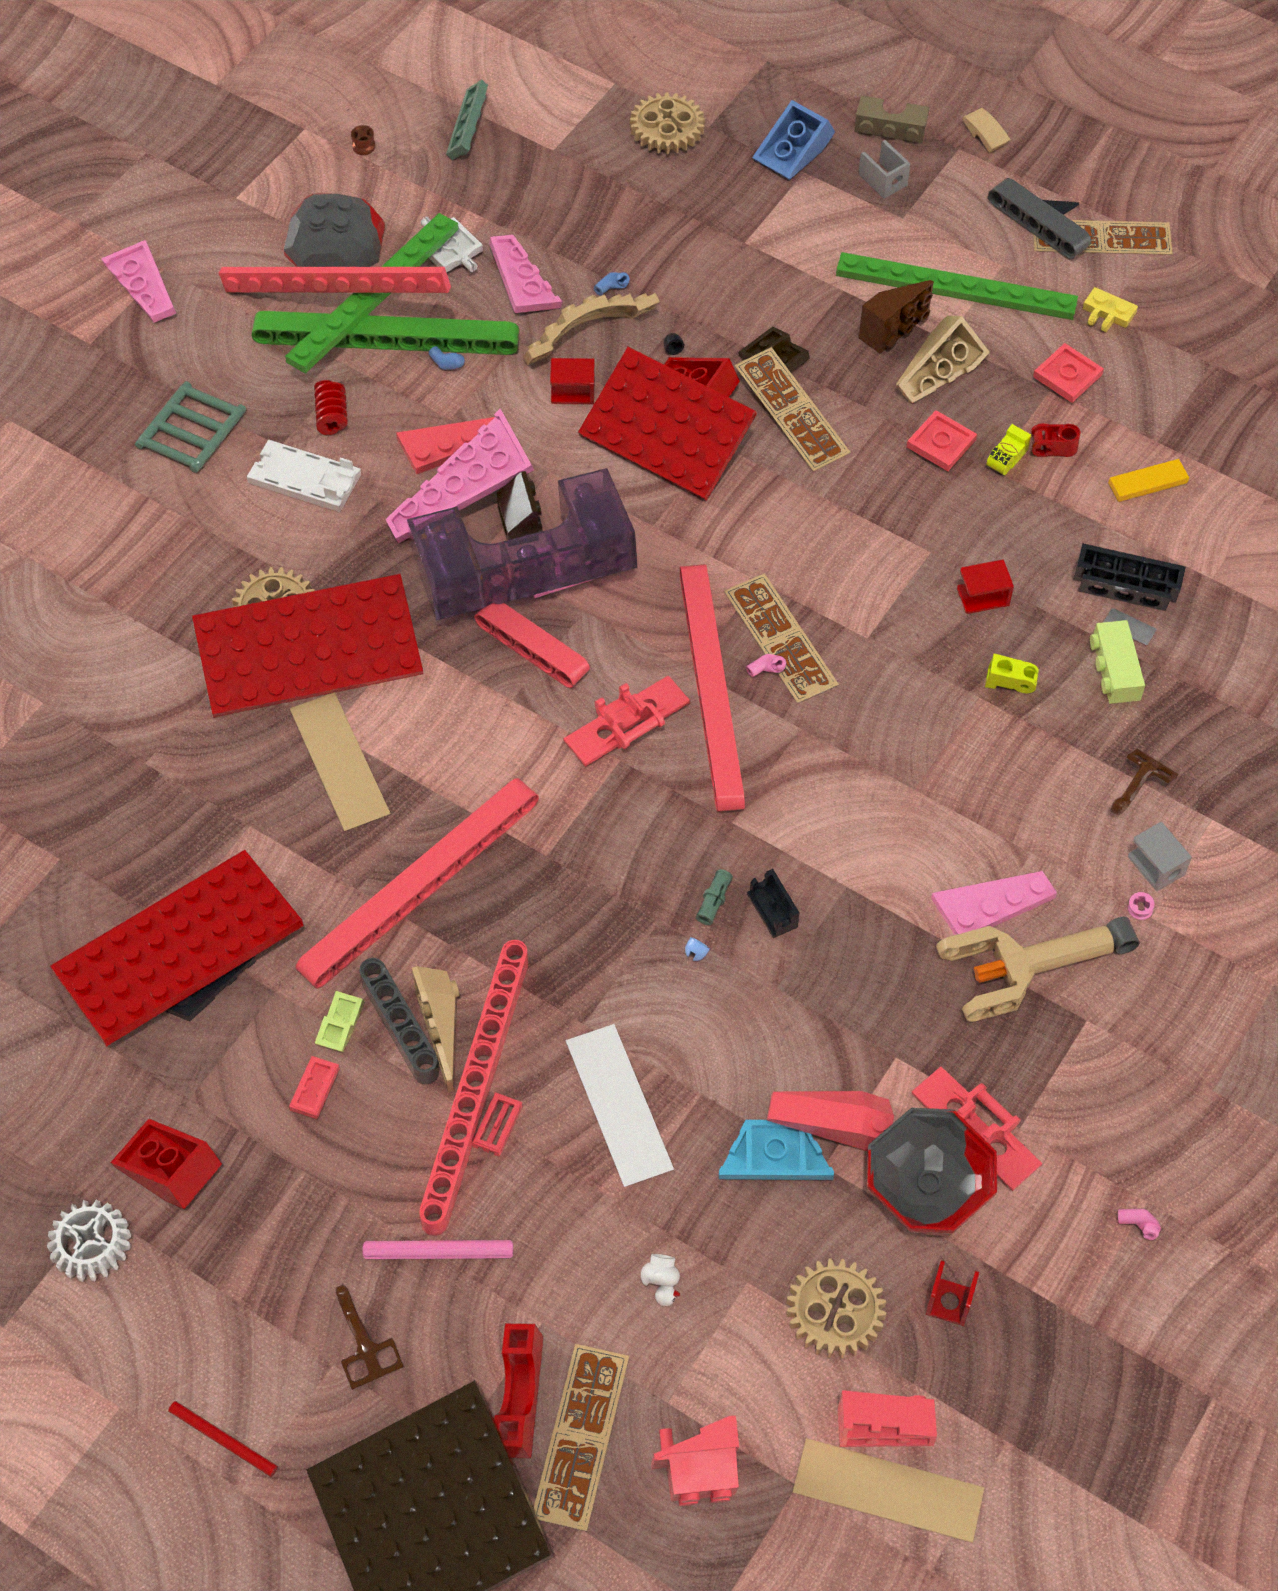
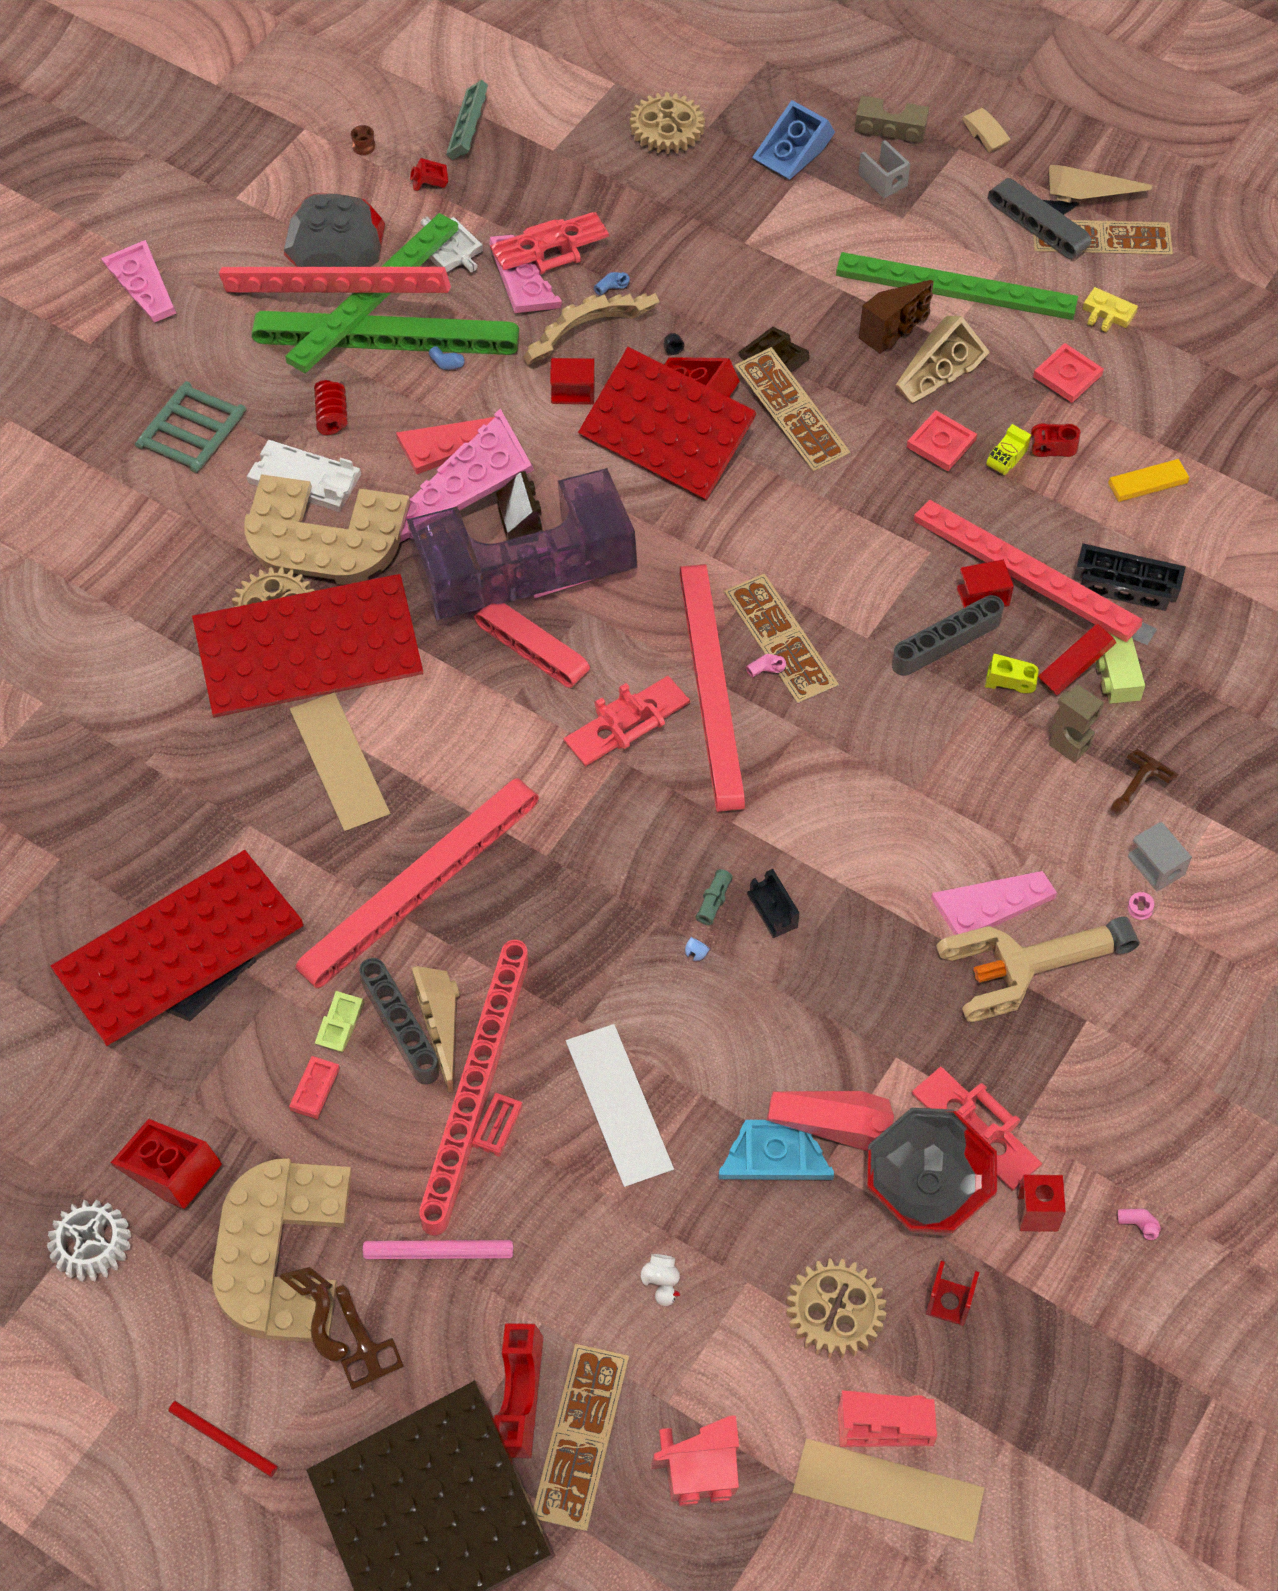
none -> tan plate [212,1159,352,1342]
none -> tan plate [244,474,410,585]
none -> reddish brown piece [279,1267,348,1361]
none -> red bracket [410,158,448,191]
none -> coral piece [490,212,609,275]
none -> dark grey beam [892,595,1004,676]
none -> coral plate [914,500,1143,642]
none -> red piece [1017,1174,1066,1232]
none -> red tile [1038,623,1117,696]
none -> tan wedge [1049,165,1152,203]
none -> dark tan arch [1049,684,1104,763]

